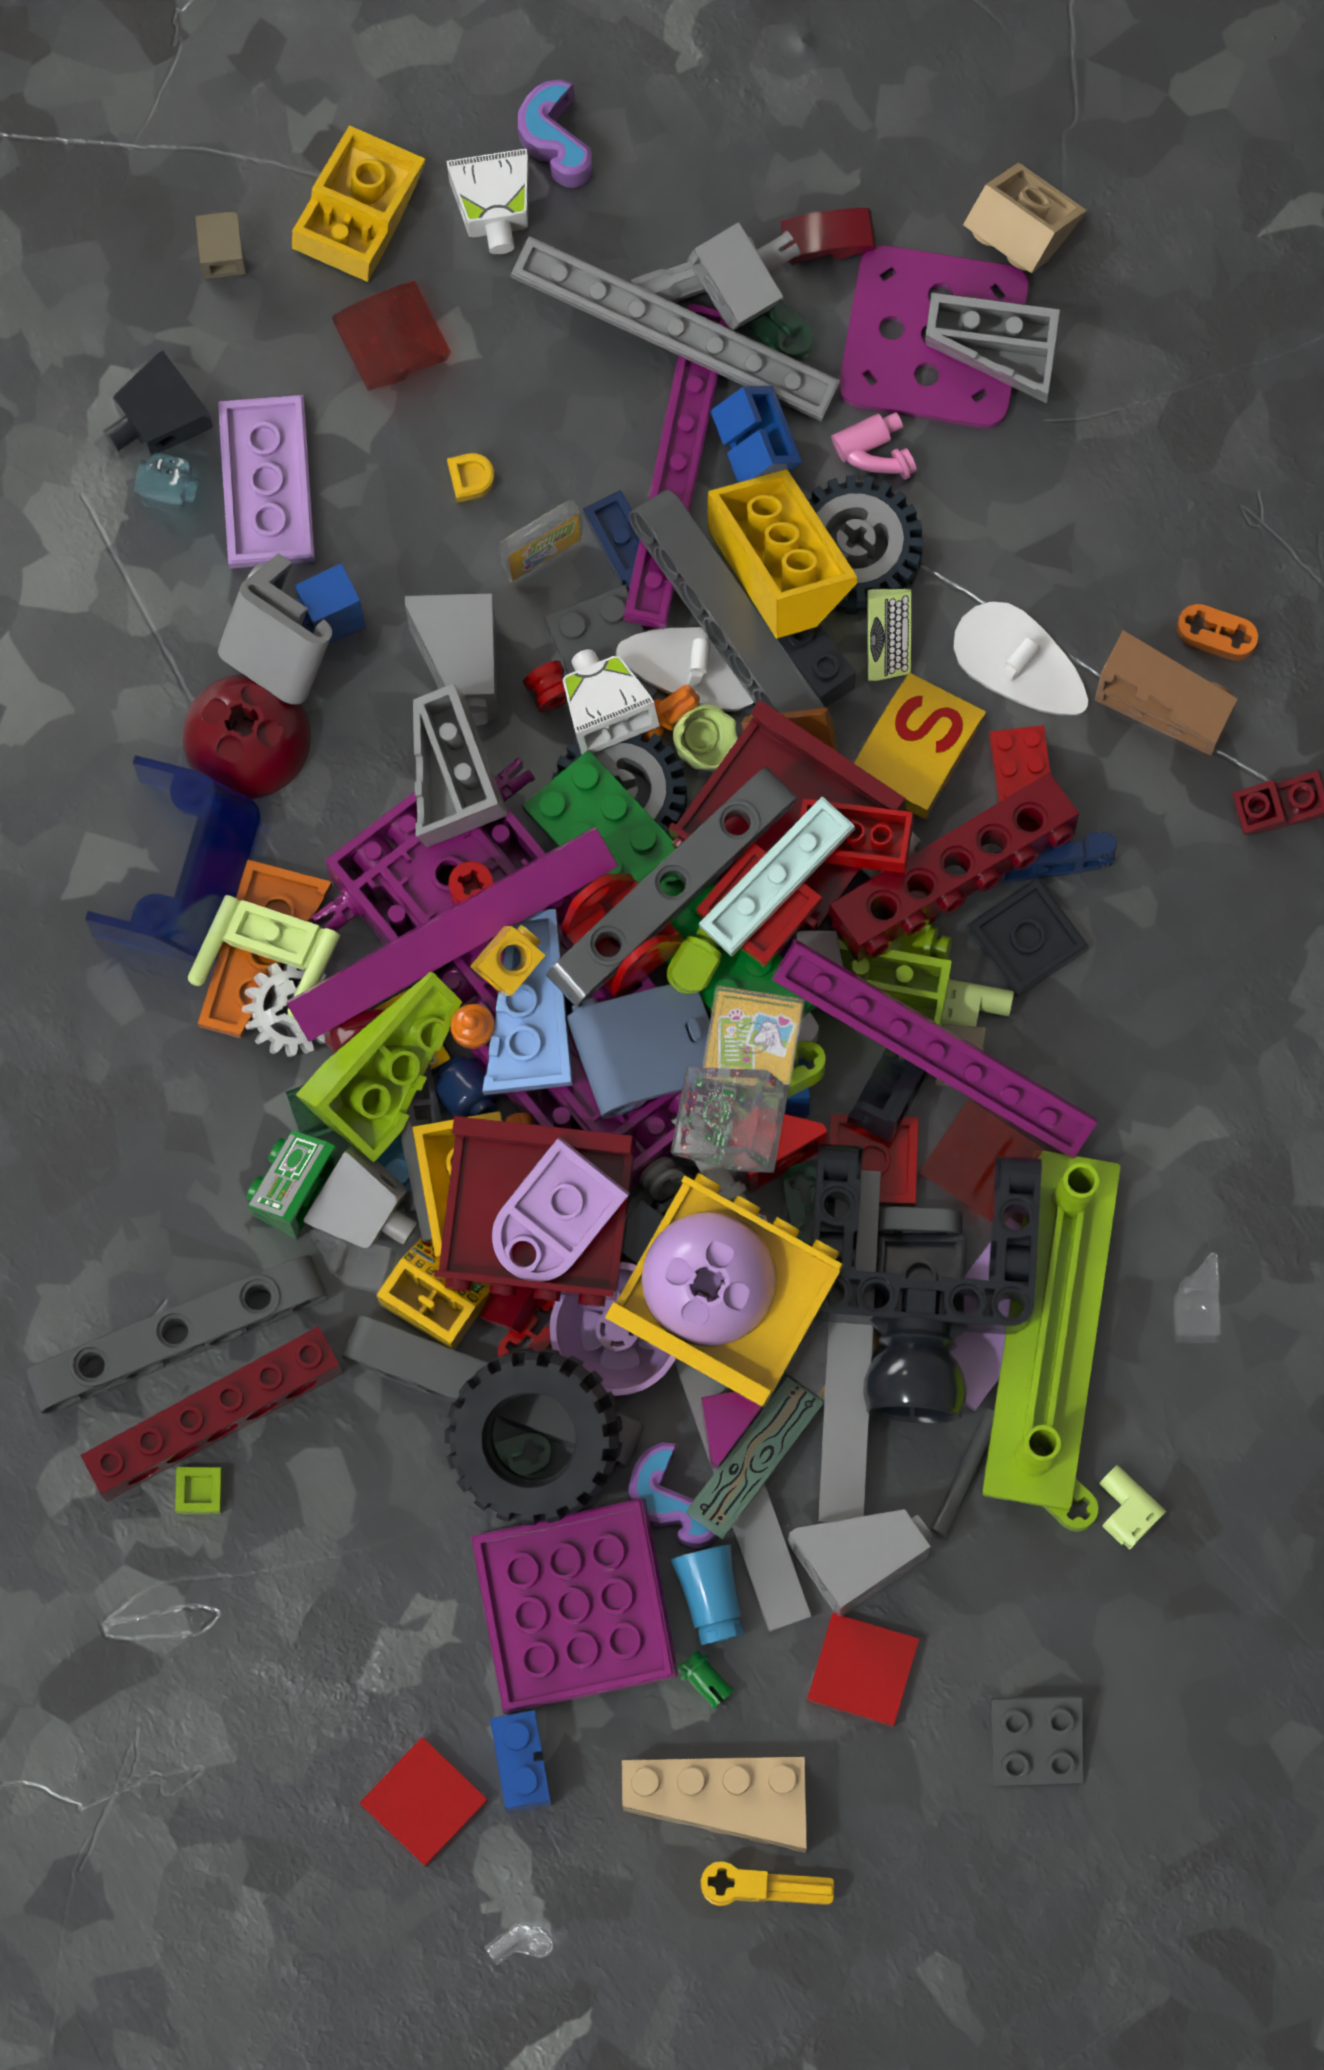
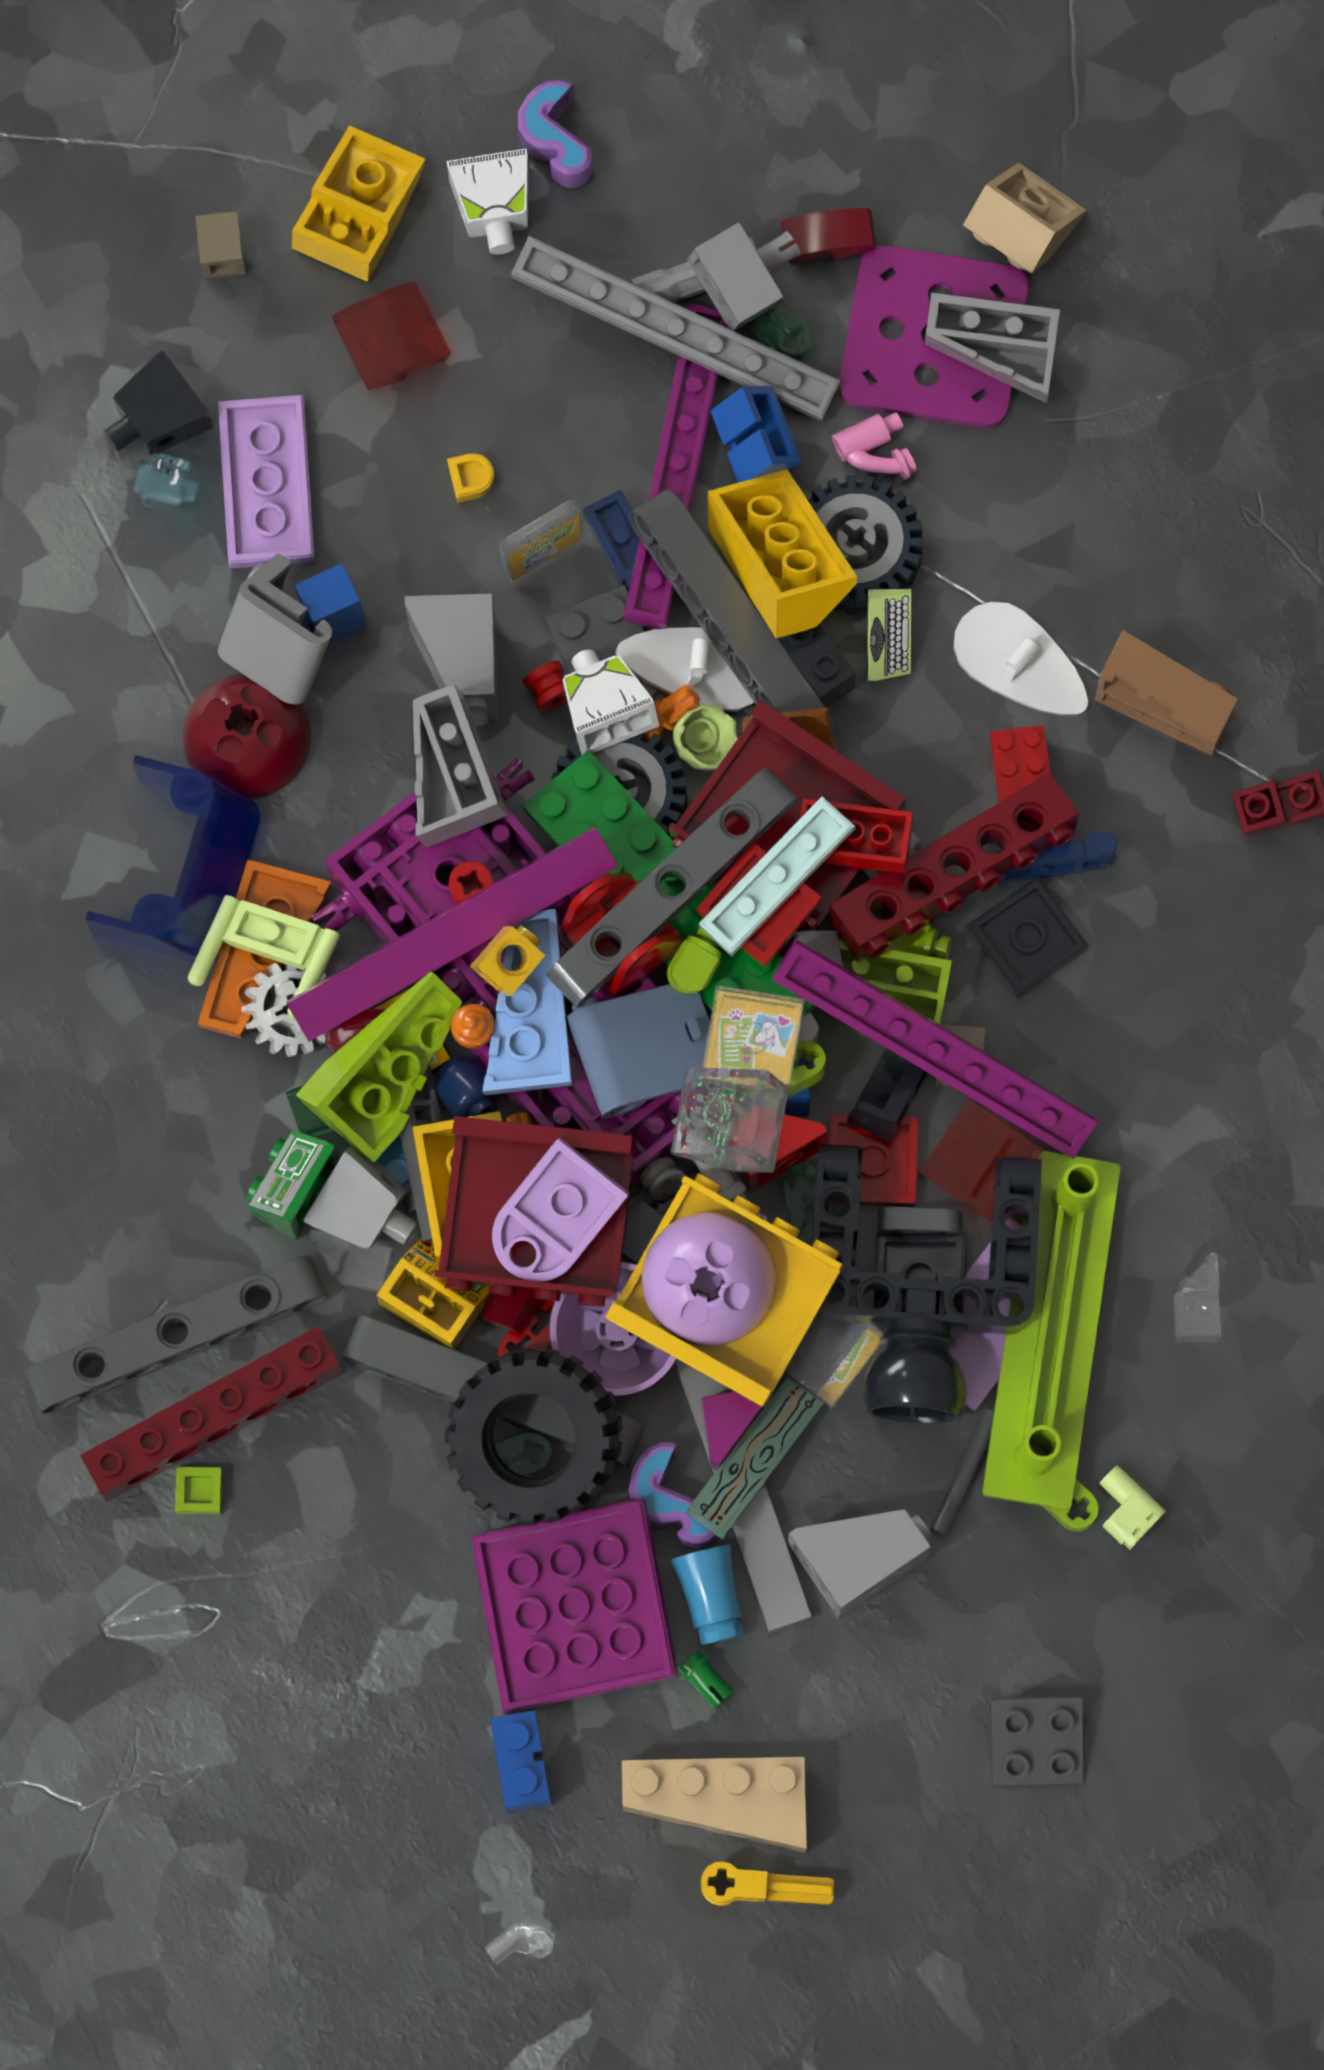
red tile [359,1737,488,1867] -> none
red tile [807,1613,919,1727] -> none
light grey tile [818,1170,881,1524] -> none
yellow slope [854,673,986,820] -> none
yellowish green piece [941,979,1014,1027] -> none
orange beam [1177,604,1258,661] -> none

